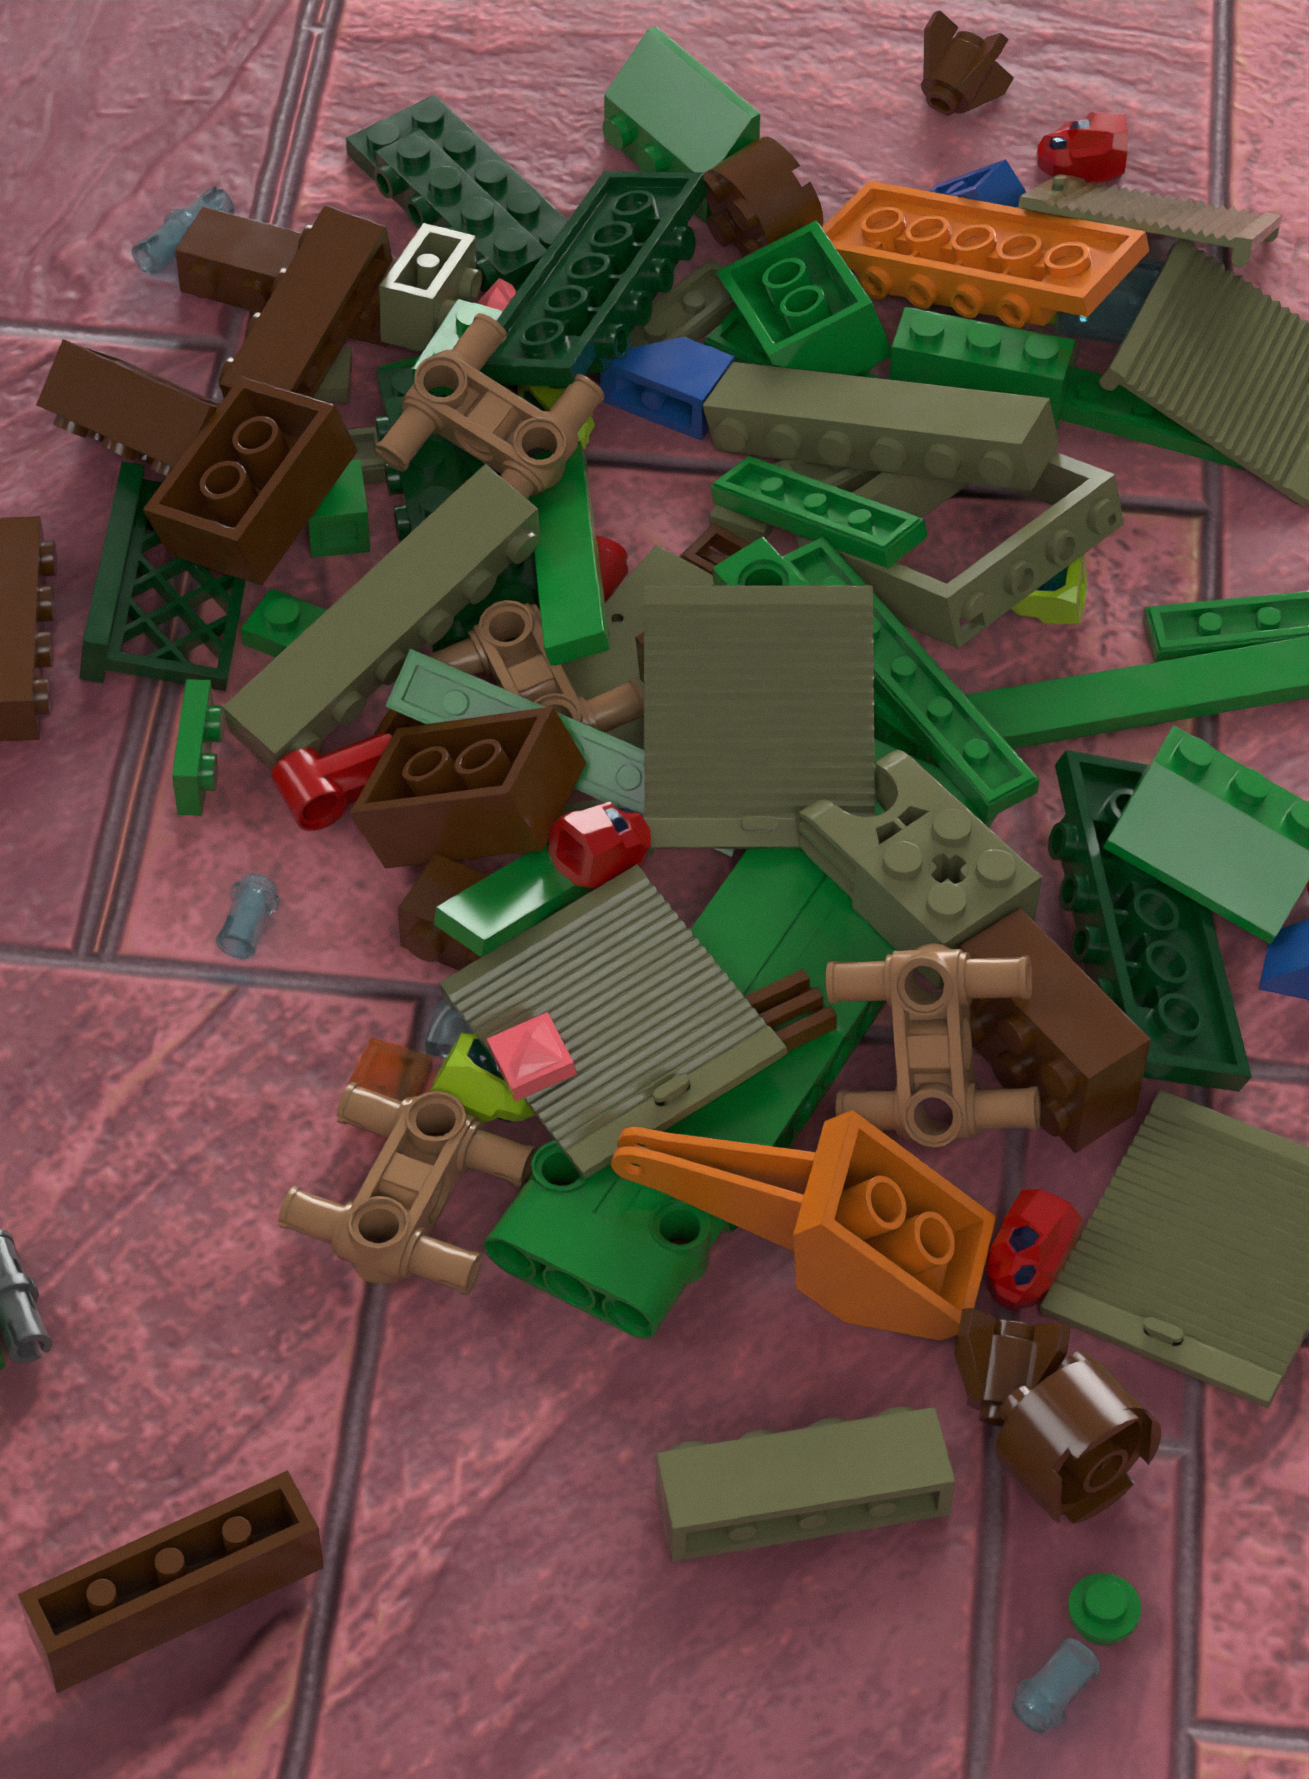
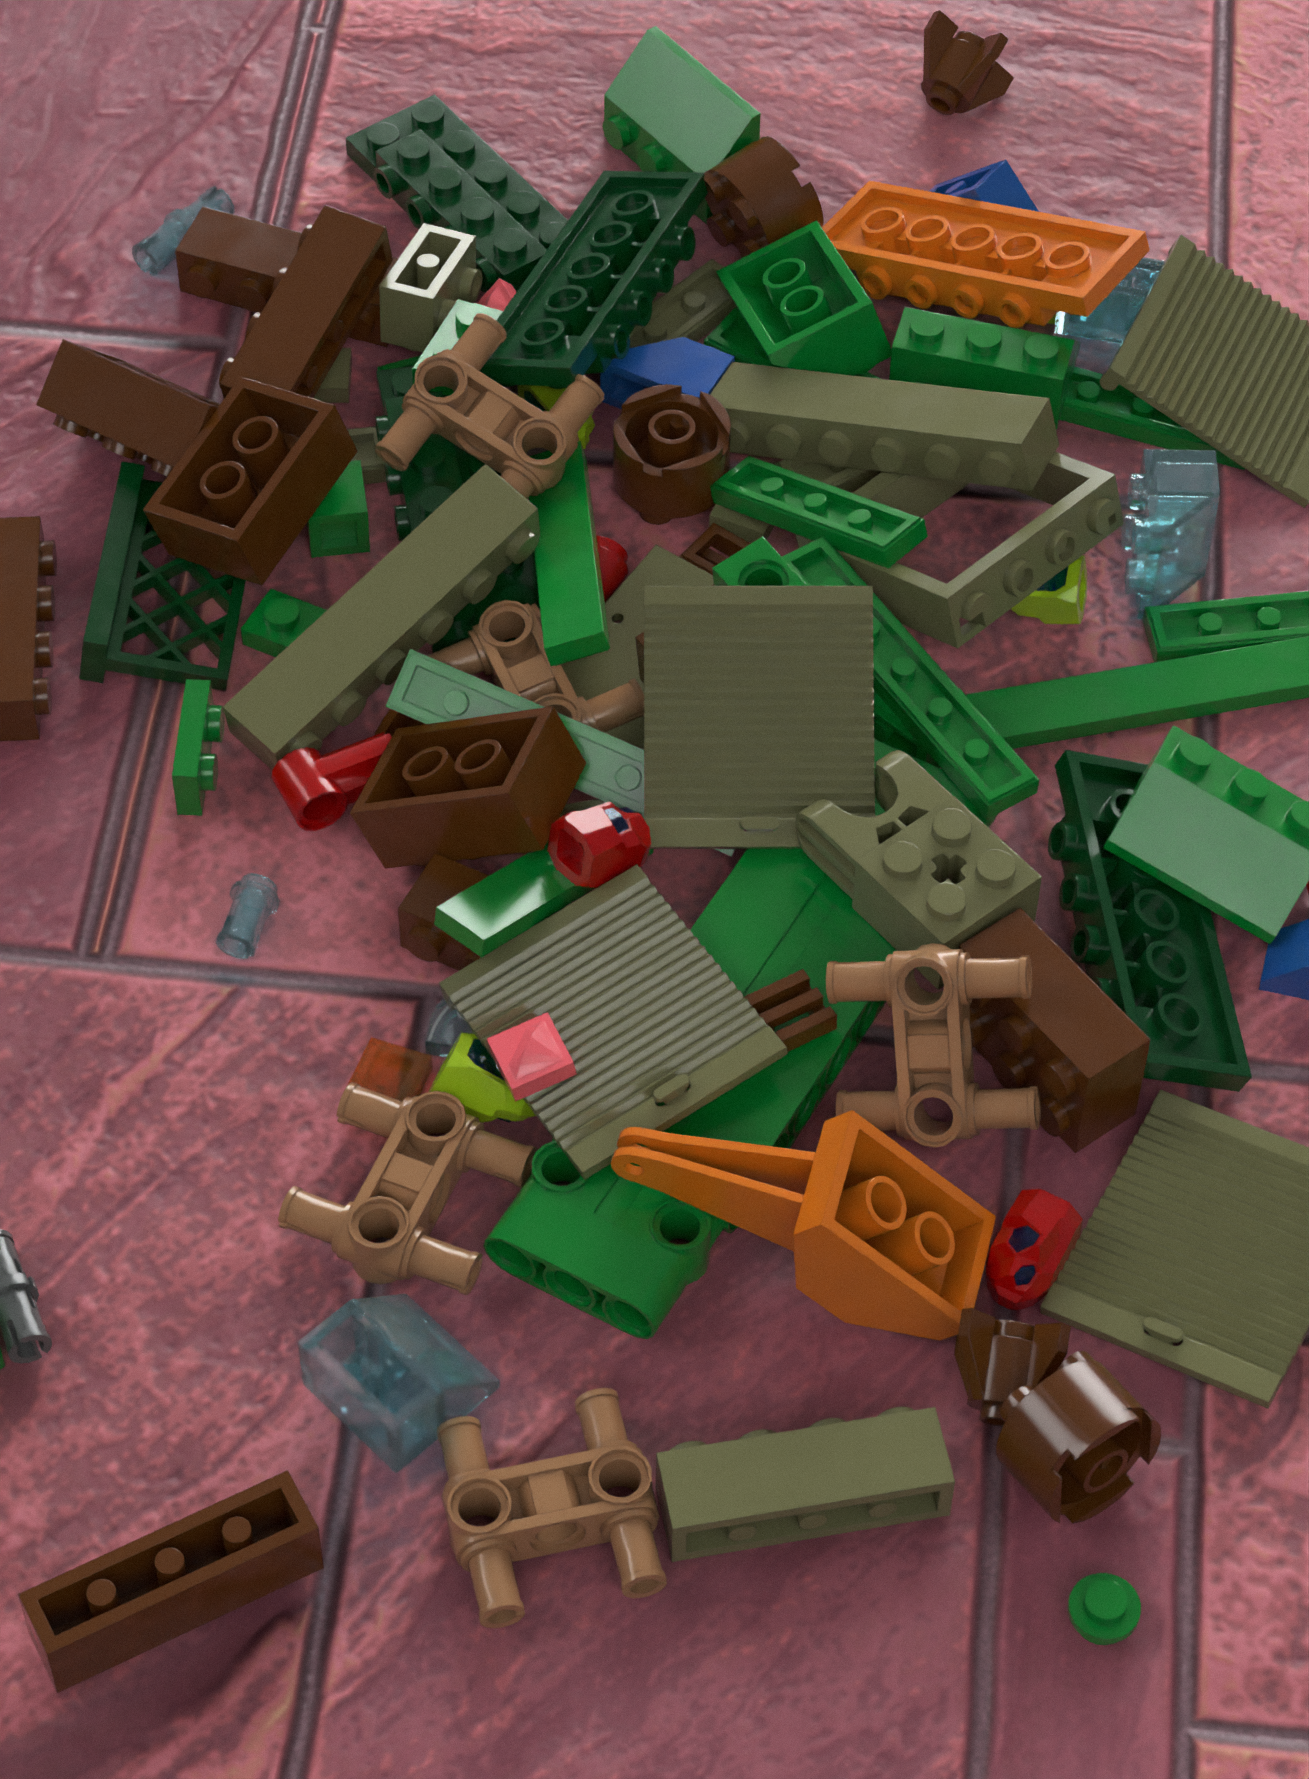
clear light blue pin [1011,1638,1100,1733] -> none
olive door [1018,174,1282,267] -> none
red rock [1036,112,1128,182] -> none
none -> clear light blue slope [298,1294,500,1473]
none -> medium nougat piece [437,1388,667,1628]
none -> reddish brown brick [613,384,731,525]
none -> clear light blue slope [1121,449,1220,619]

